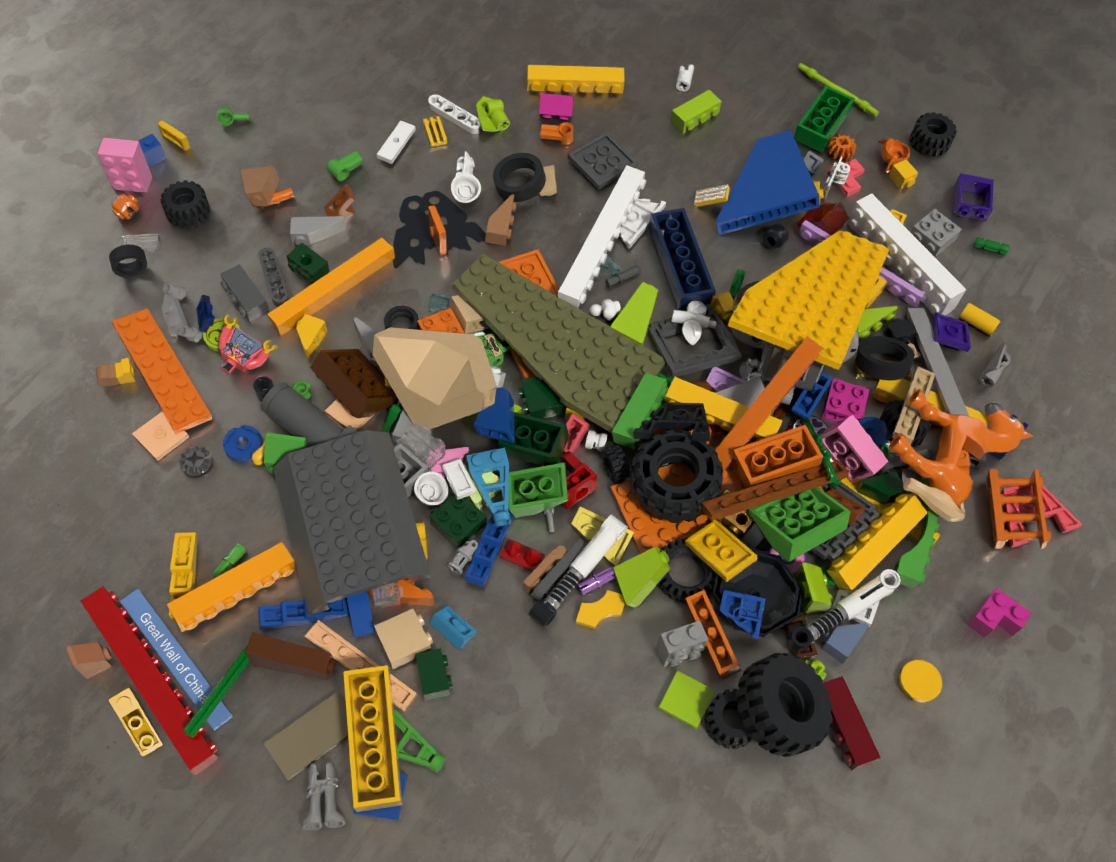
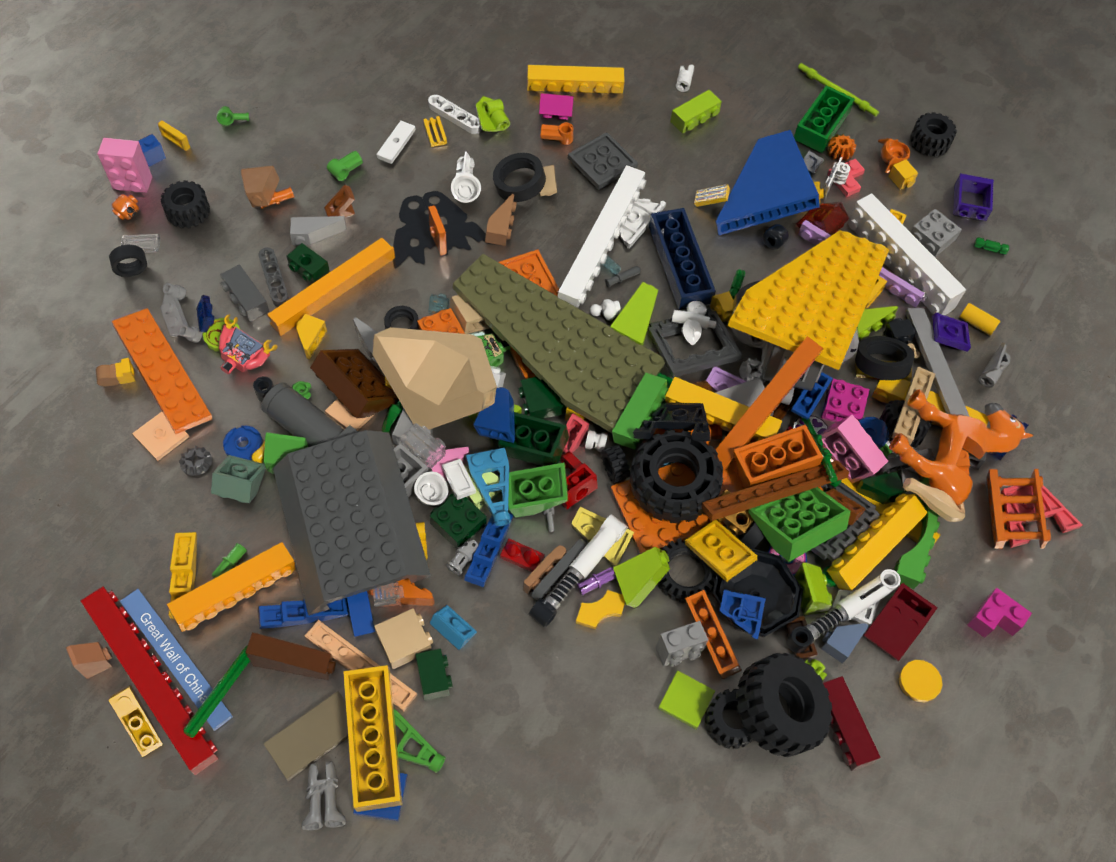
none -> sand green slope [211,455,266,503]
none -> dark red slope [863,583,938,662]

